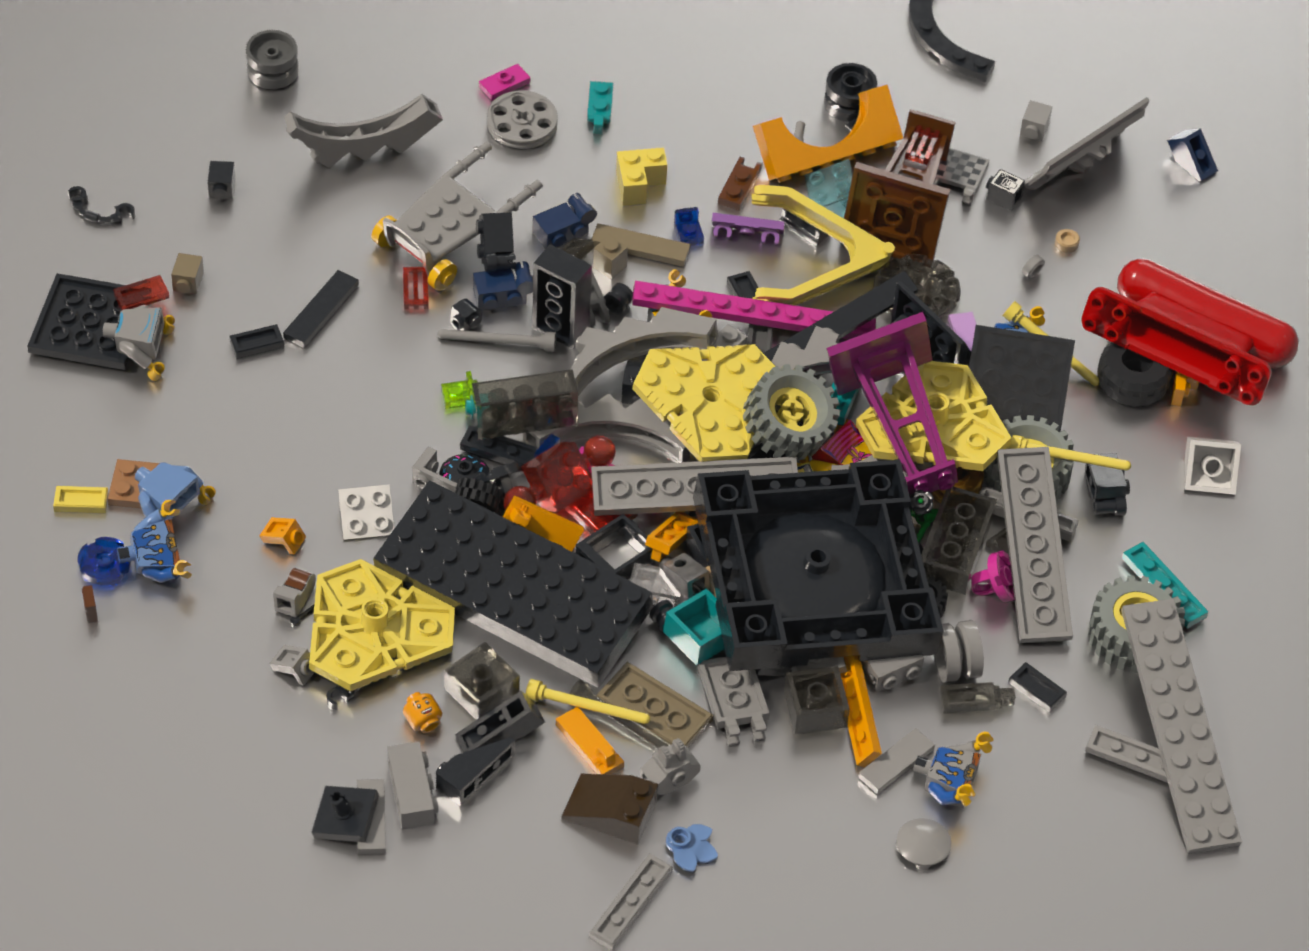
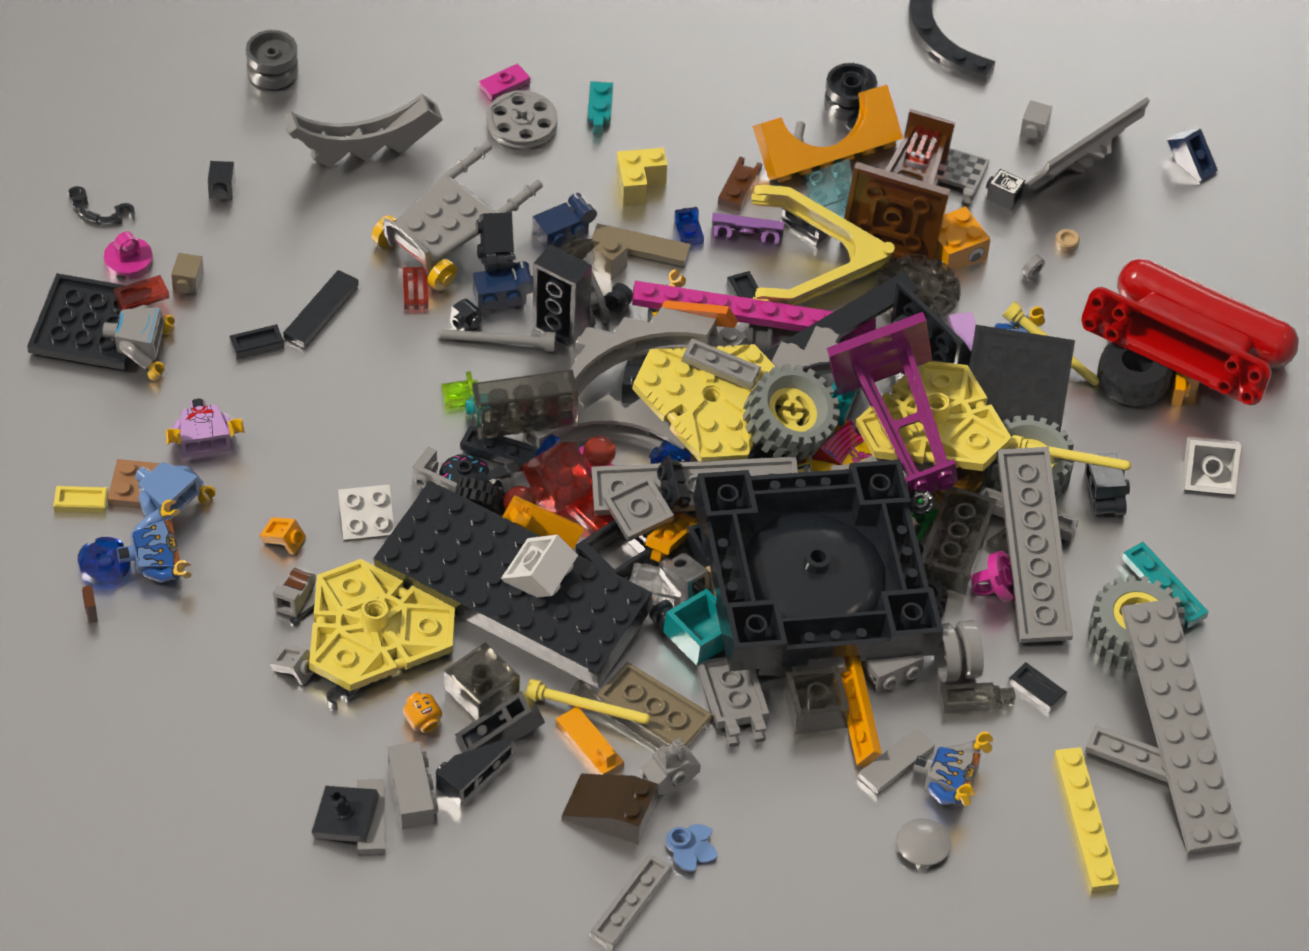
none -> dark pink tile [103,231,153,280]
none -> lavender torso [165,398,245,457]
none -> white slope [501,535,578,597]
none -> light grey plate [603,475,674,542]
none -> clear blue bracket [649,440,690,464]
none -> black hinge [657,455,691,510]
none -> orange tile [662,301,738,328]
none -> light grey tile [681,339,761,390]
none -> light orange brick [935,207,991,274]
none -> light yellow plate [1054,747,1119,893]

